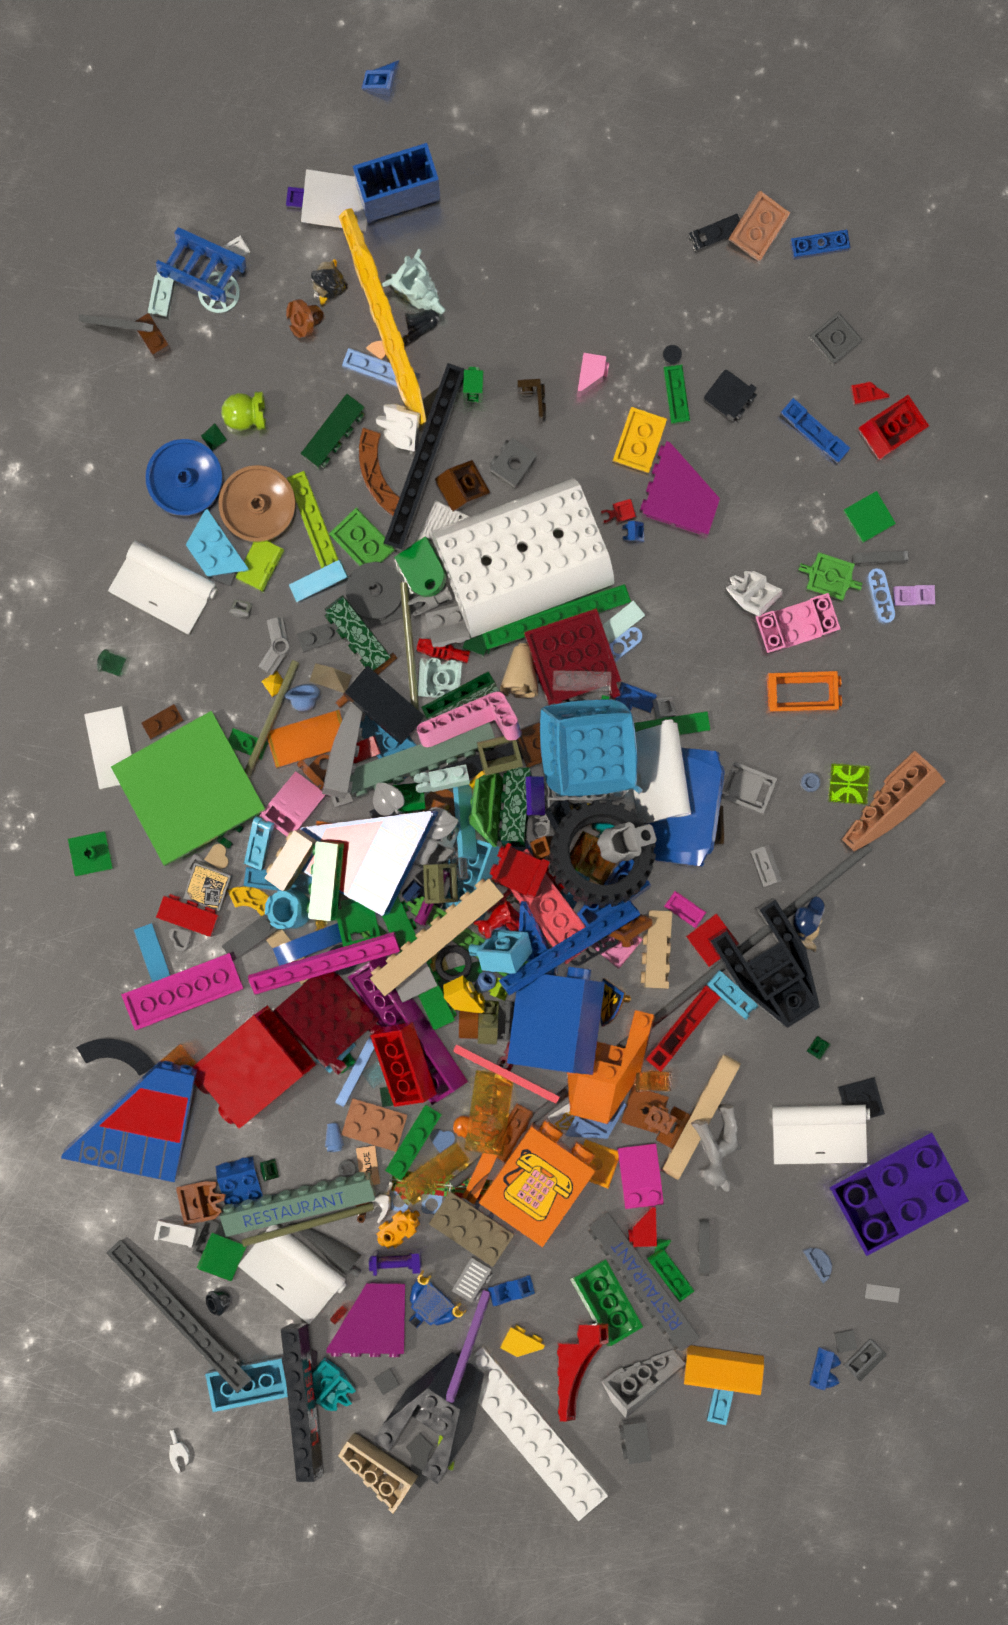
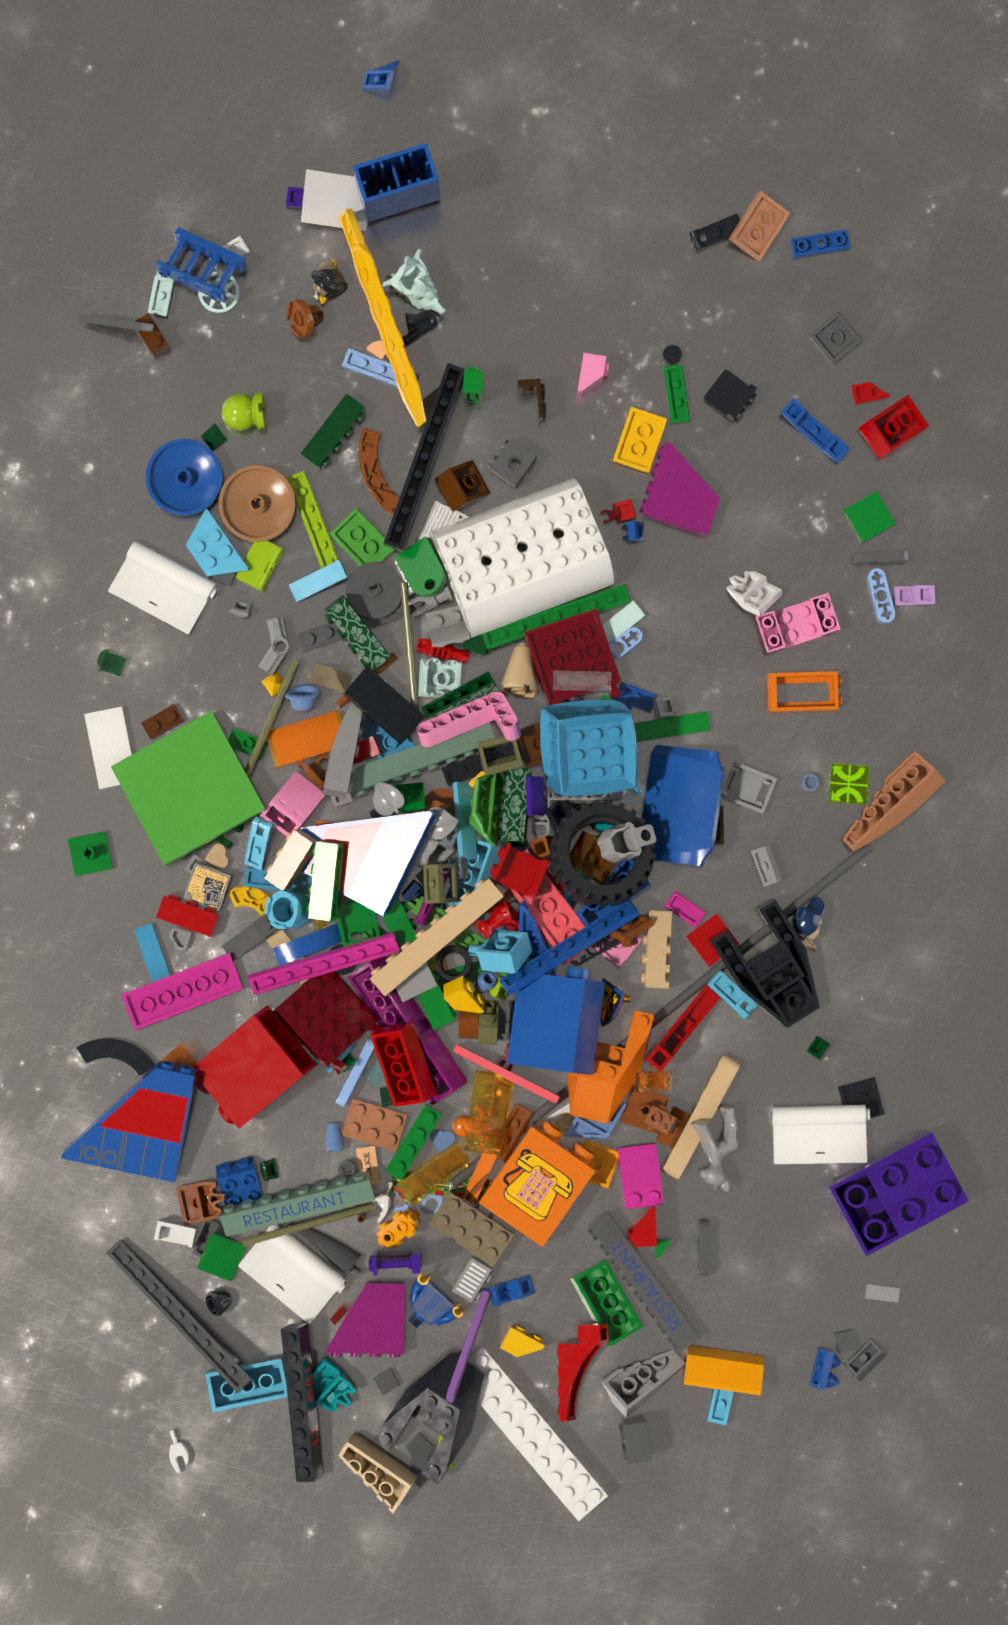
white plate [376,404,420,451] -> none
light aqua hinge [414,764,470,793] -> none
white door [633,720,691,824] -> none
green tile [647,1247,695,1303] -> none
bright green plate [798,552,863,601] -> none
sand blue tile [802,1248,832,1284] -> none

